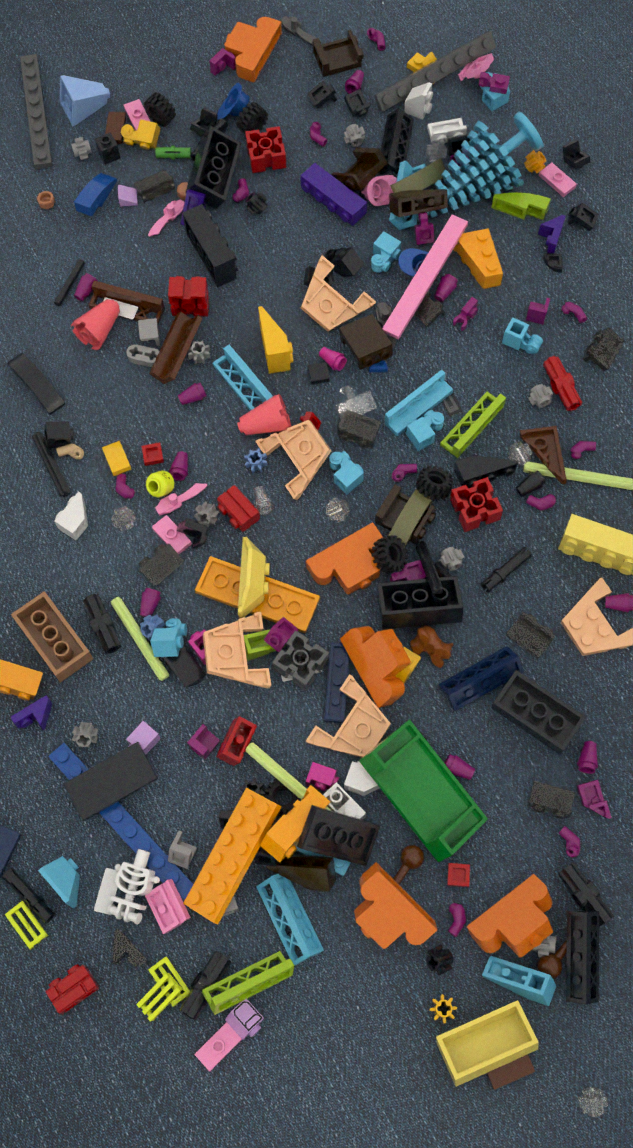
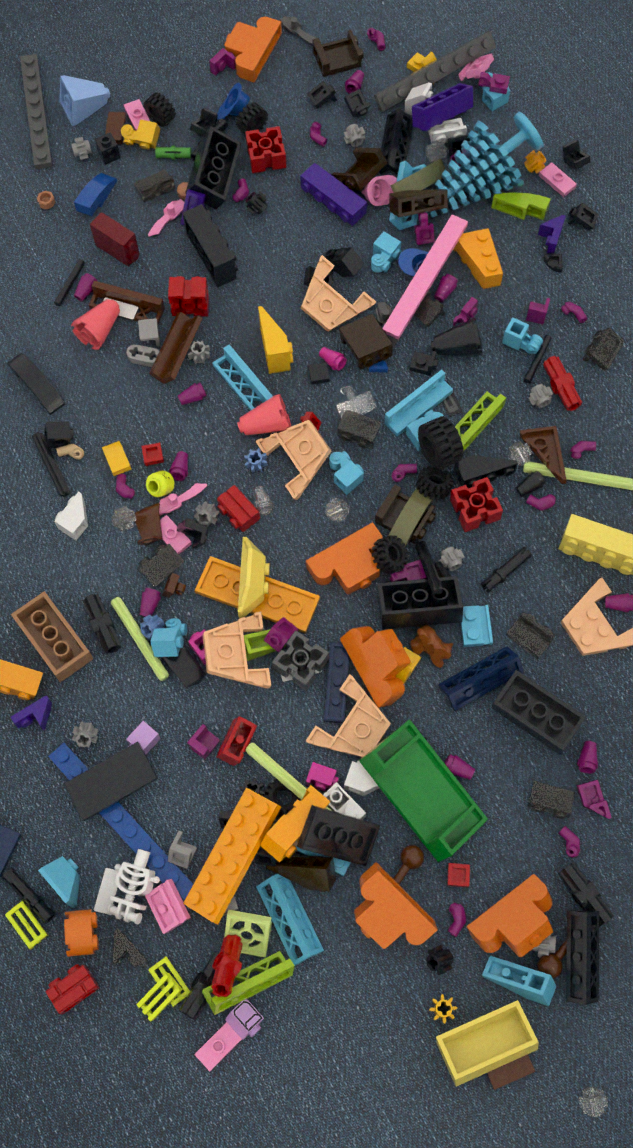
lavender slope [118,185,138,207] -> none
none -> orange brick [64,909,99,957]
none -> dark red brick [90,212,140,267]
none -> reddish brown piece [134,503,163,546]
none -> reddish brown tile [162,573,186,598]
none -> red piece [211,934,243,997]
none -> yellowish green piece [224,910,272,958]
none -> black bracket [409,351,439,376]
none -> dark purple brick [412,83,474,131]
none -> black tyre [418,416,463,470]
none -> black cone [431,318,483,356]
none -> medium azure plate [460,605,493,647]
none -> black bar [524,335,552,383]

